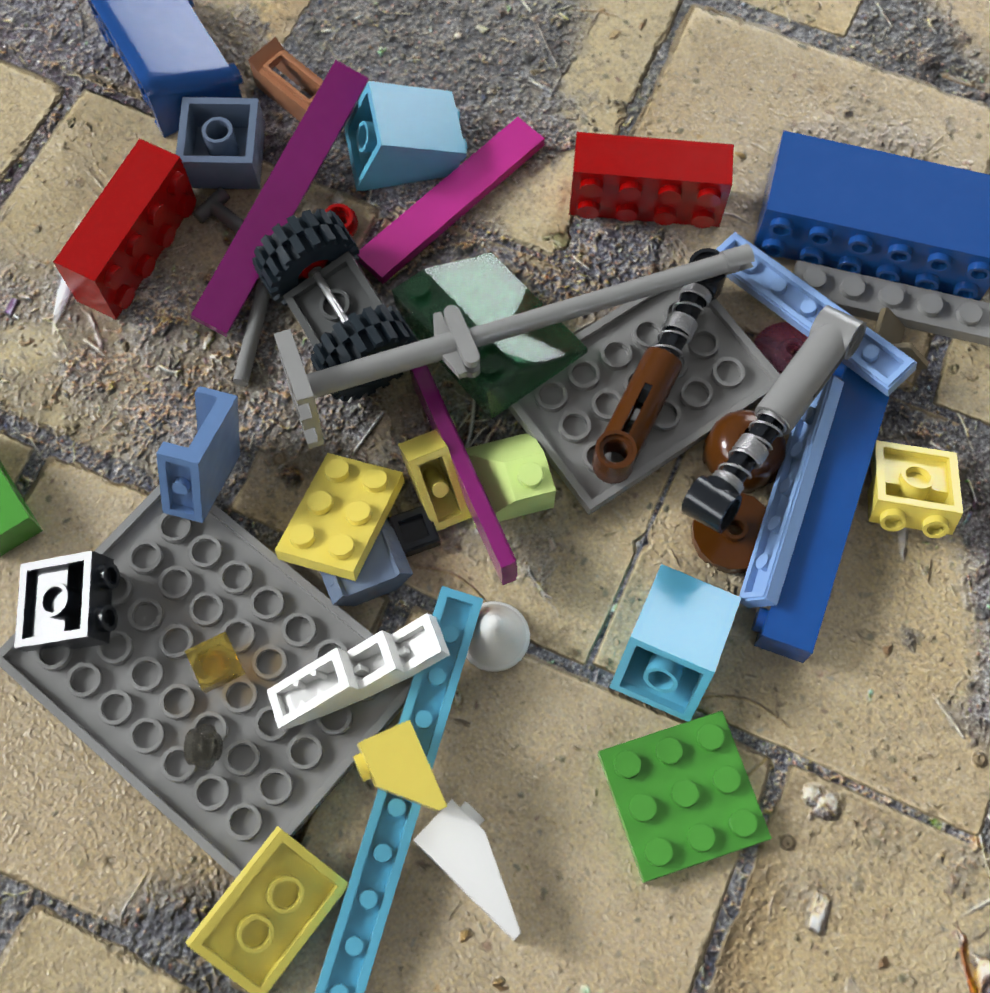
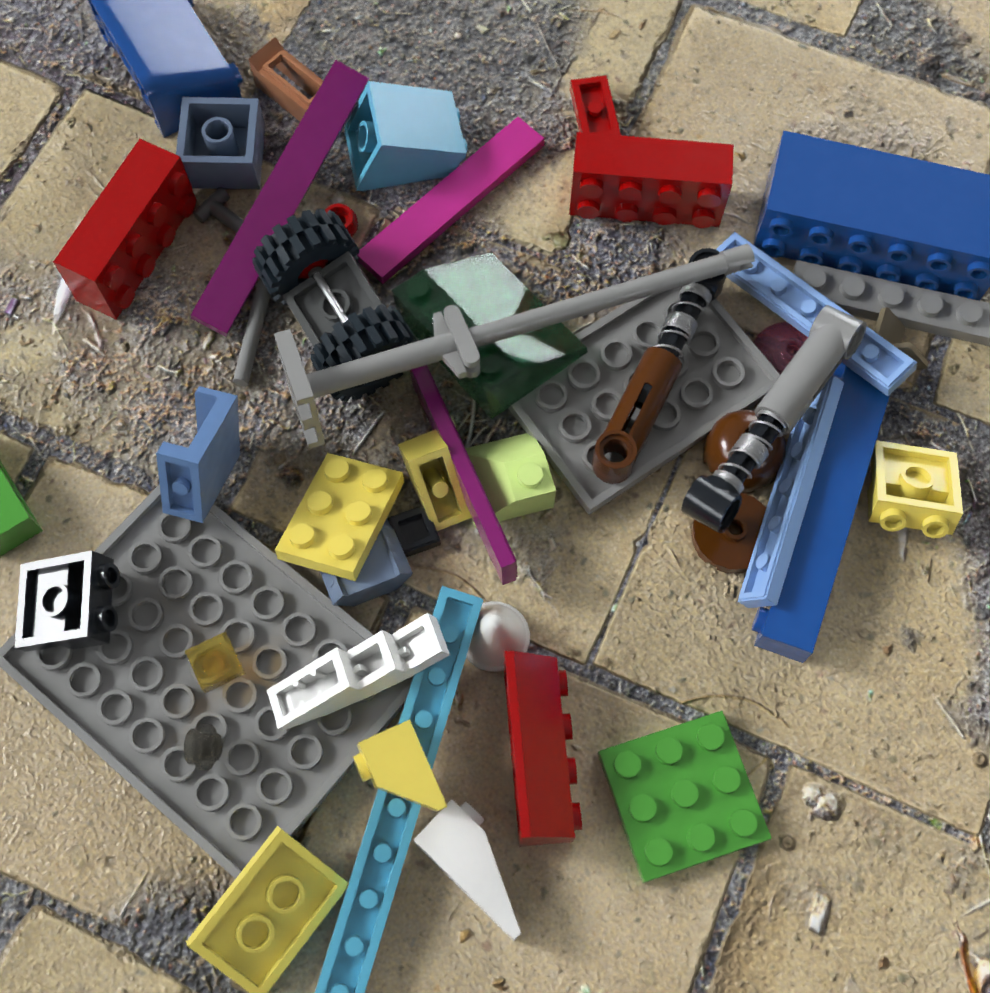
medium azure slope [609,564,741,722] -> none
none -> red slope [504,651,582,847]
none -> red plate [570,75,621,135]

